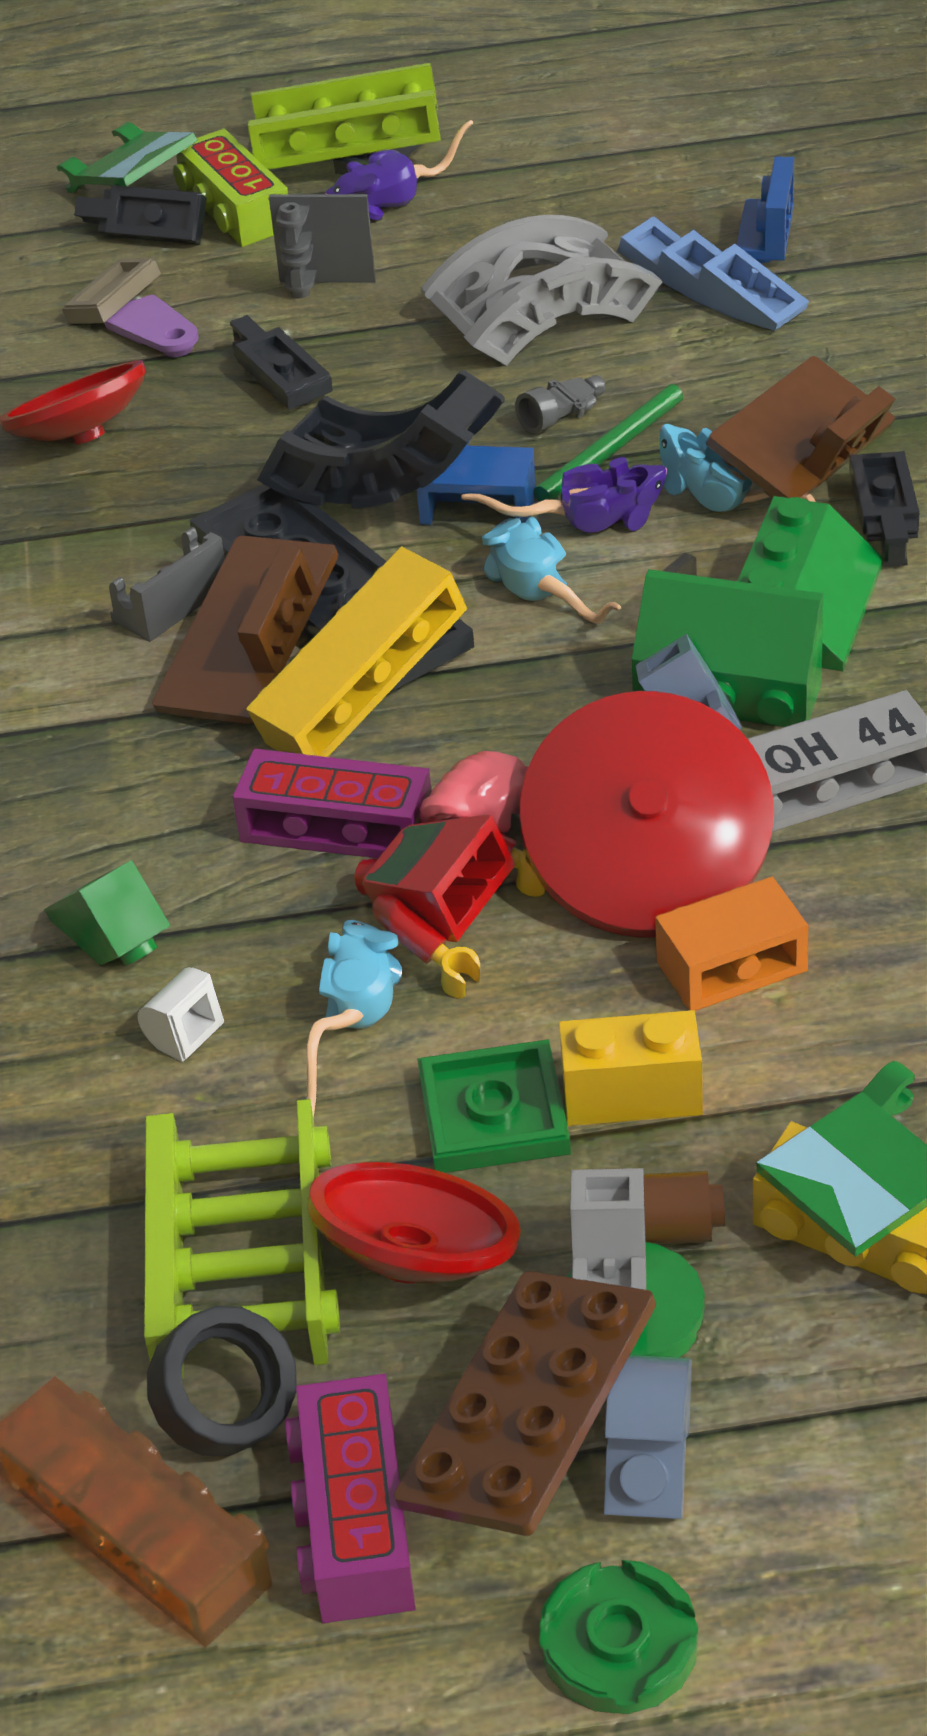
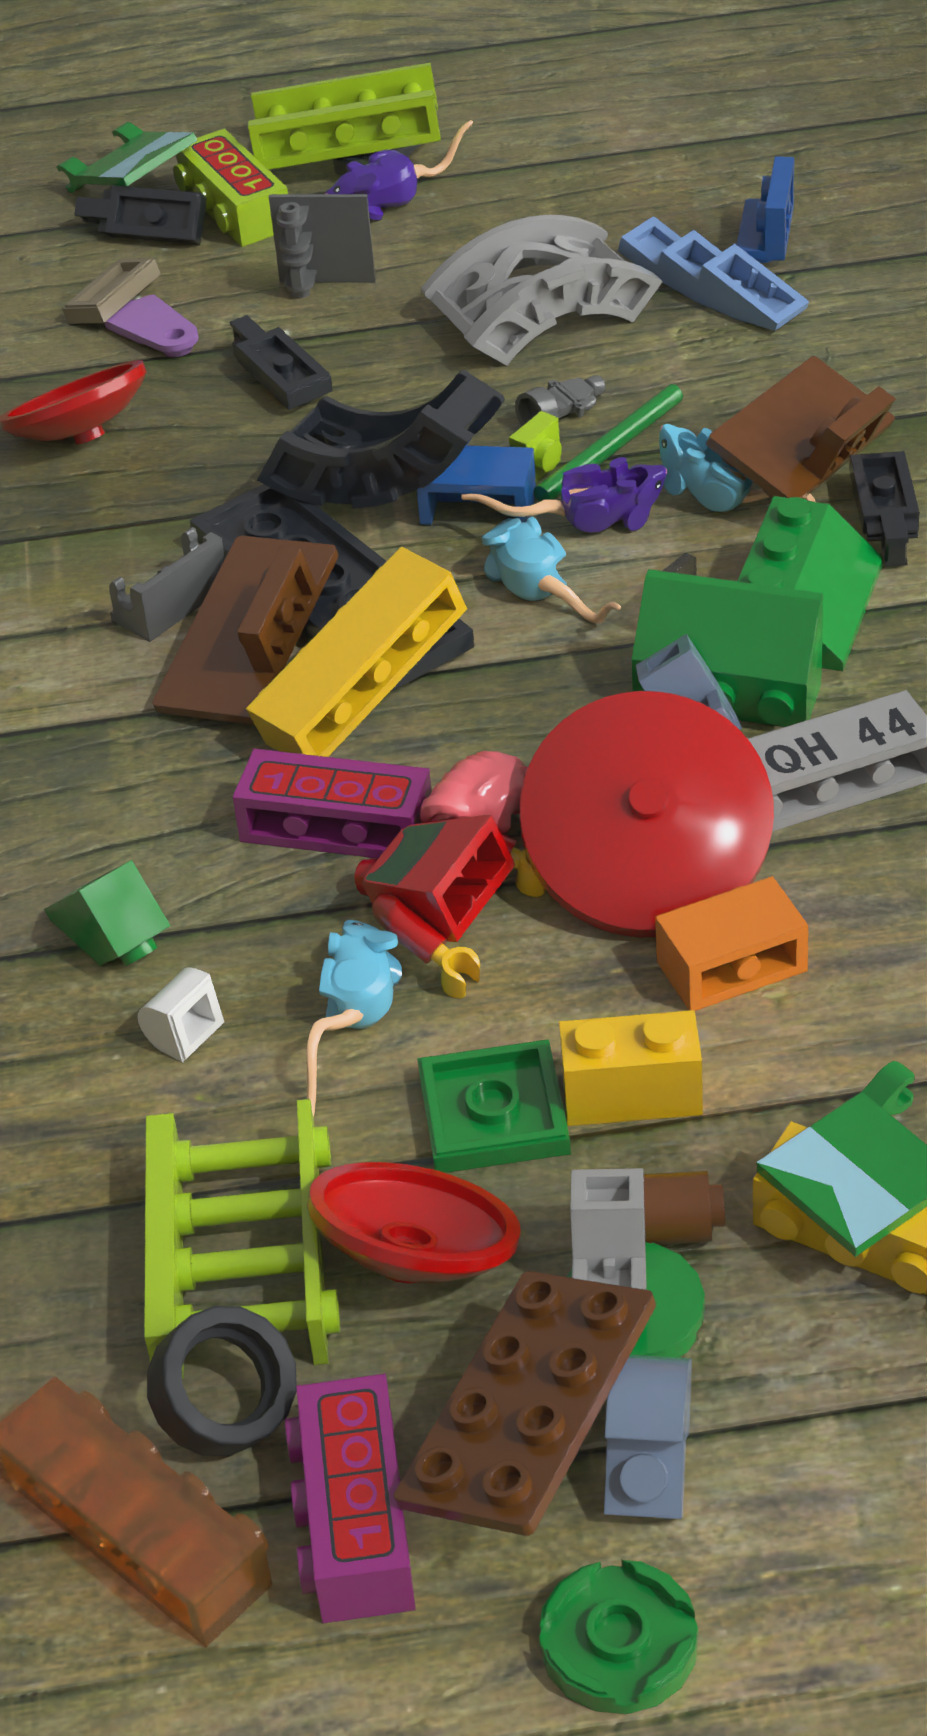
none -> lime plate [509,411,562,482]

